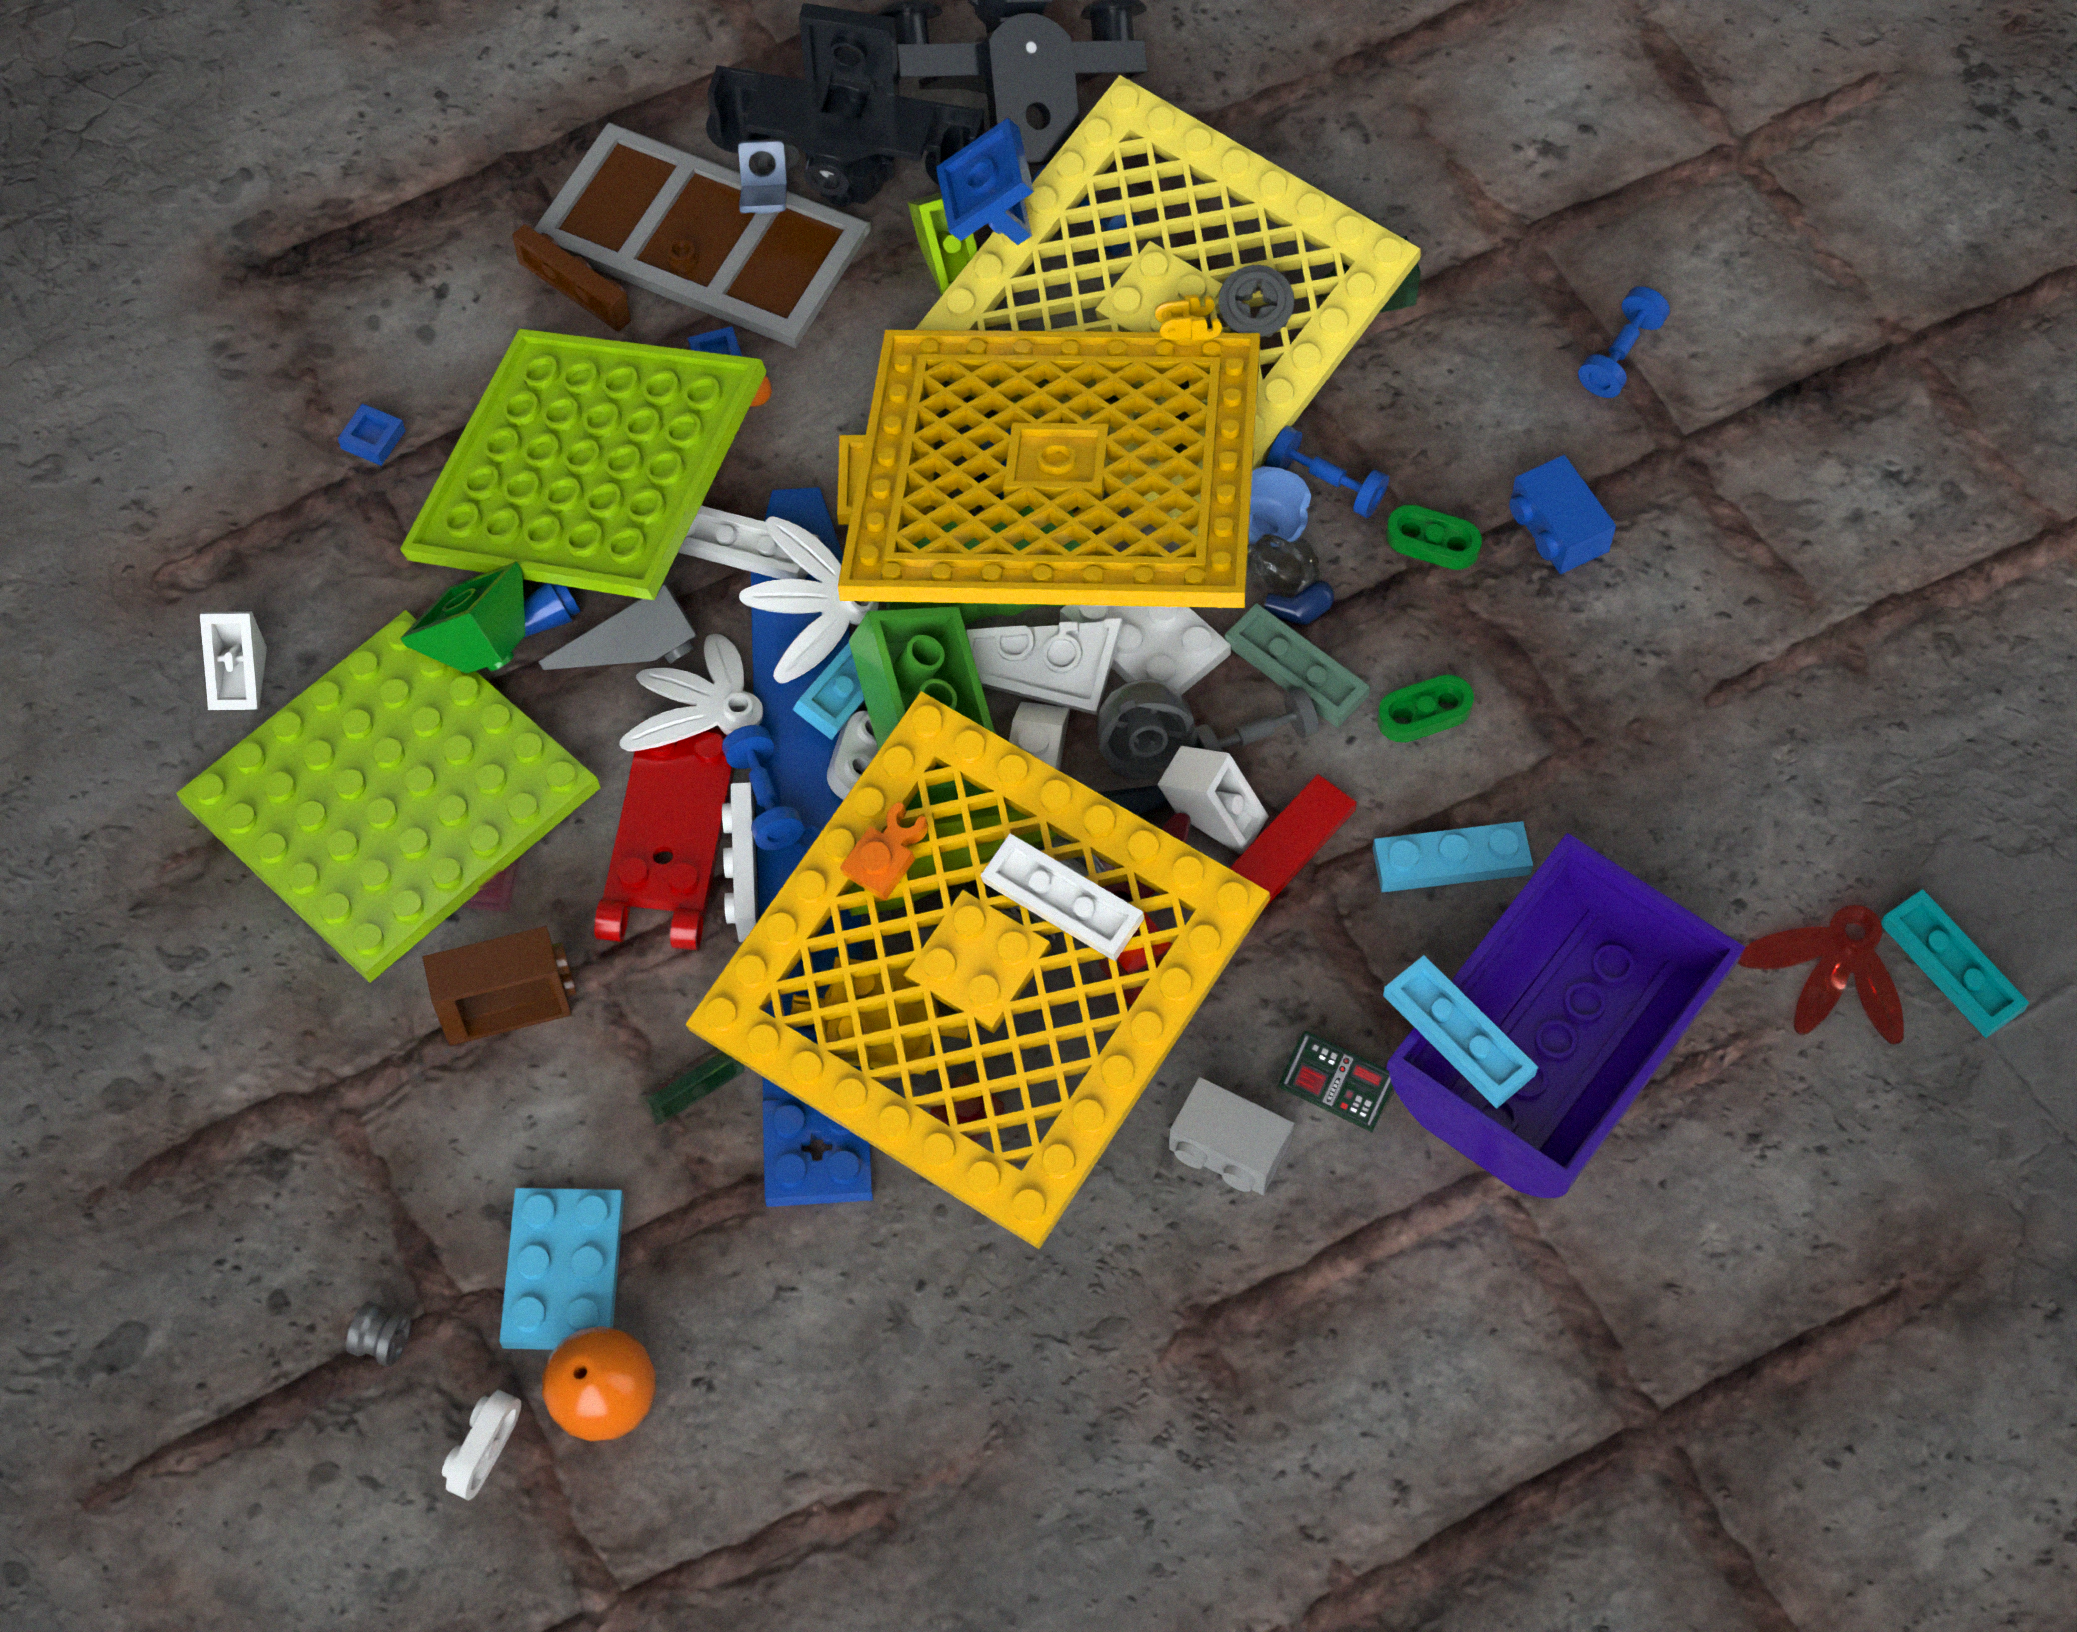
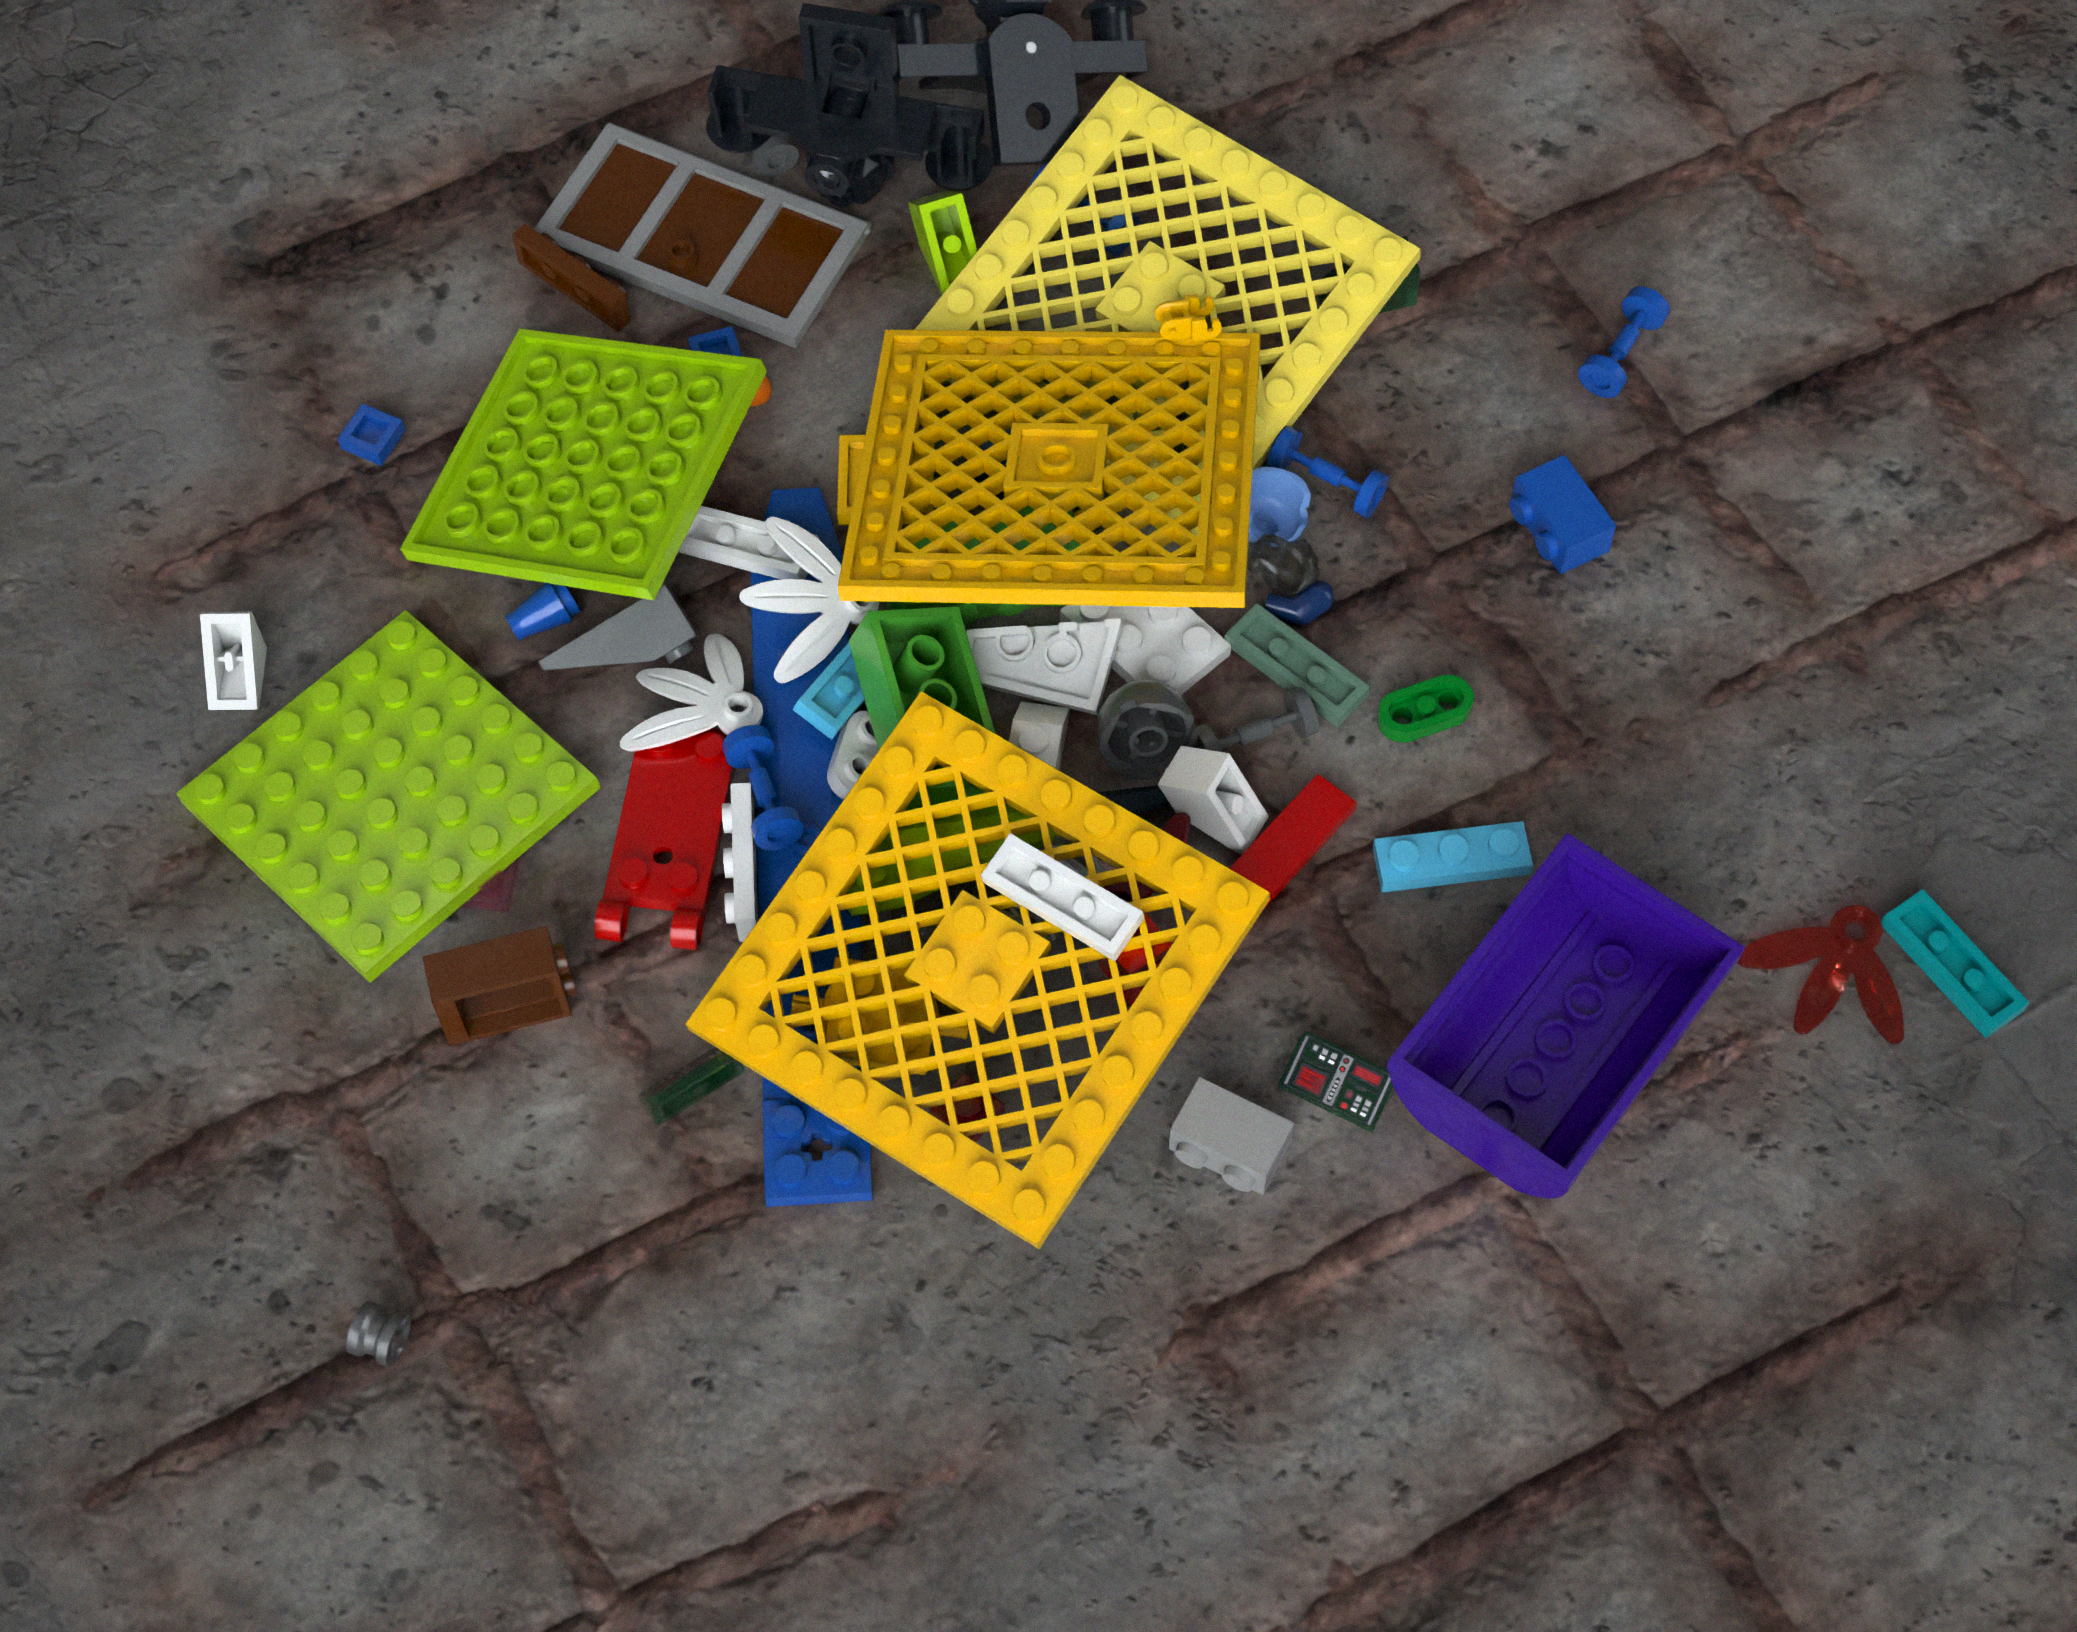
green slope [400,561,526,674] -> none
white plate [442,1390,521,1500] -> none
medium azure plate [499,1188,624,1350] -> none
orange piece [542,1326,657,1441] -> none
sand blue bracket [738,139,787,214] -> none
orange plate [840,802,929,901] -> none
blue bracket [936,118,1034,245] -> none
dark grey gear [1219,265,1294,338] -> none
medium azure plate [1383,955,1538,1109] -> none
green plate [1386,505,1482,570] -> none

